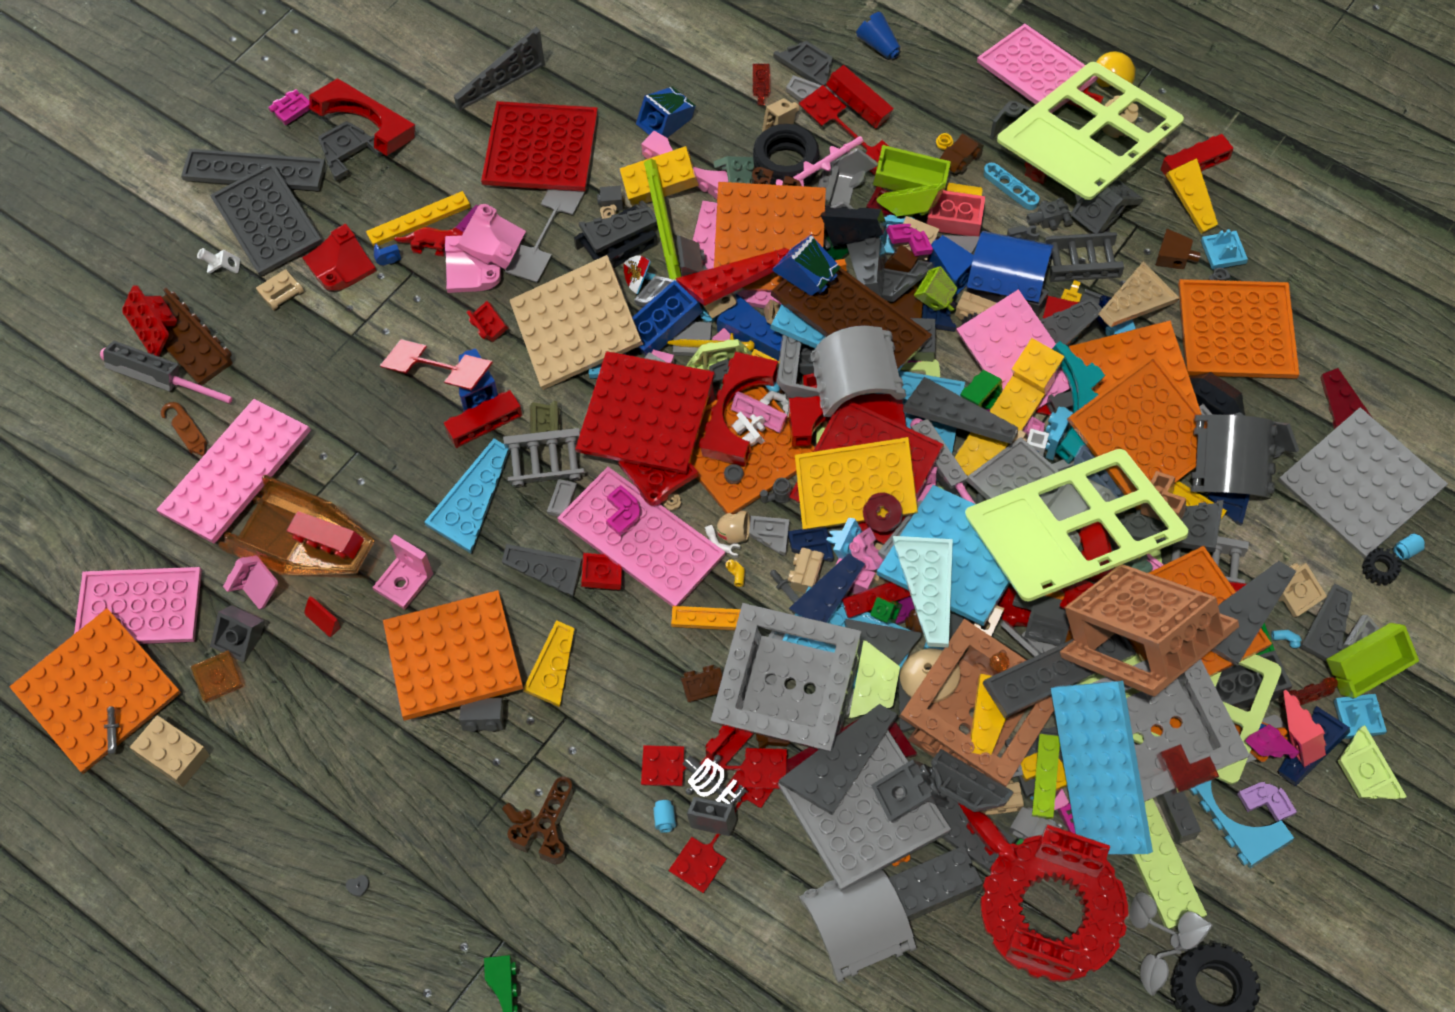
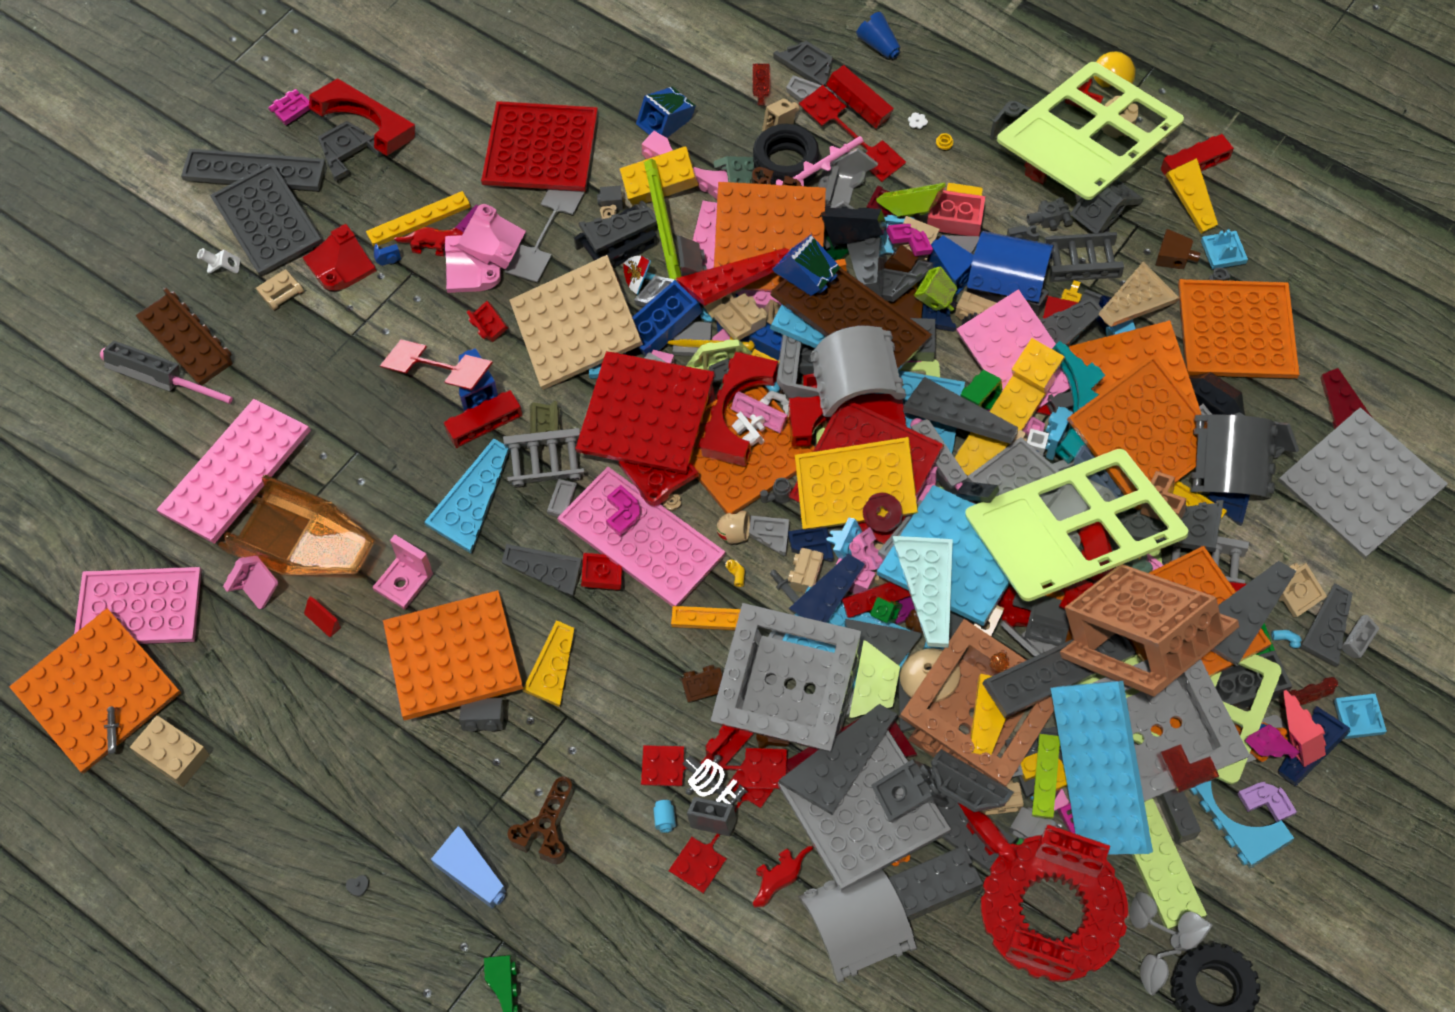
red bracket [122,285,177,357] -> none
dark orange plate [161,402,207,456] -> none
clear orange plate [190,650,243,703] -> none
dark grey slope [210,605,265,662] -> none
brick [287,511,364,560] -> none
dark grey wing [454,26,545,111] -> none
reddish brown arm [502,803,532,824] -> none
white arm [705,525,741,558] -> none
dark grey tile [724,464,743,484] -> none
lime piece [873,145,951,191] -> none
reddish brown brick [940,133,984,173] -> none
bright pink plate [977,24,1098,114] -> none
medium azure beam [983,162,1039,210] -> none
lime piece [1326,623,1419,698] -> none
yellowish green wing [1338,725,1407,799] -> none
black tyre [1362,548,1402,586] -> none
medium azure brick [1394,533,1425,560] -> none
none -> light blue slope [431,827,506,909]
none -> tan plate [714,293,767,340]
none -> red animal [752,846,813,908]
none -> white plant [908,112,928,129]
none -> black plate [955,481,999,503]

